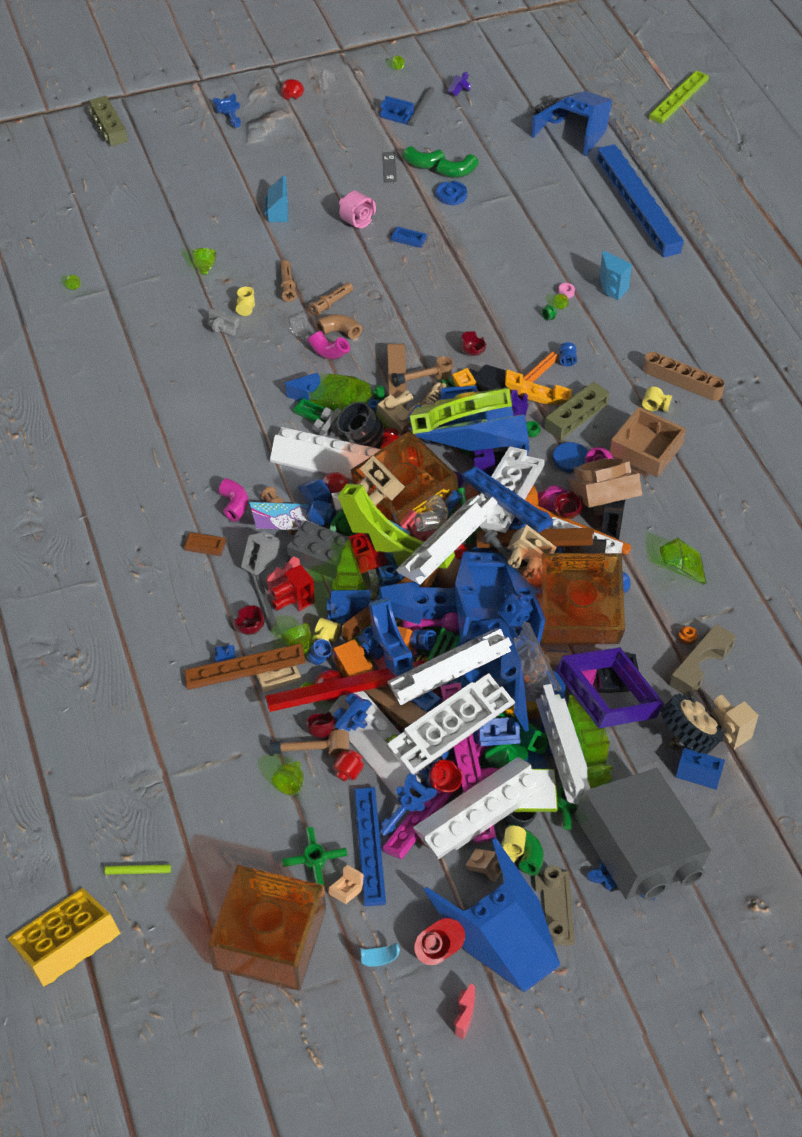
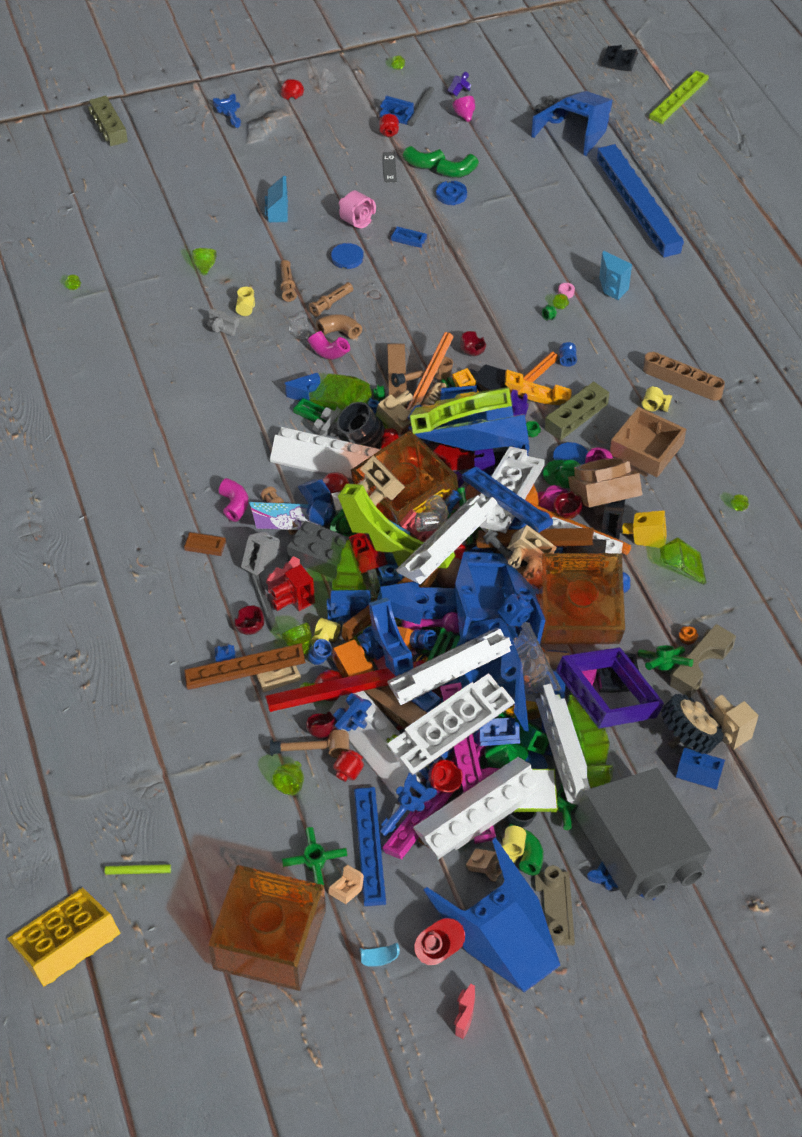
none -> blue tile [331,243,364,269]
none -> red head [379,114,399,137]
none -> orange axle [406,332,453,410]
none -> red slope [433,443,476,471]
none -> dark pink helmet [452,96,475,122]
none -> green piece [543,460,581,488]
none -> black slope [601,45,638,71]
none -> yellow torso [623,511,667,548]
none -> green bar [638,645,693,670]
none -> clear neon green plate [731,494,749,511]

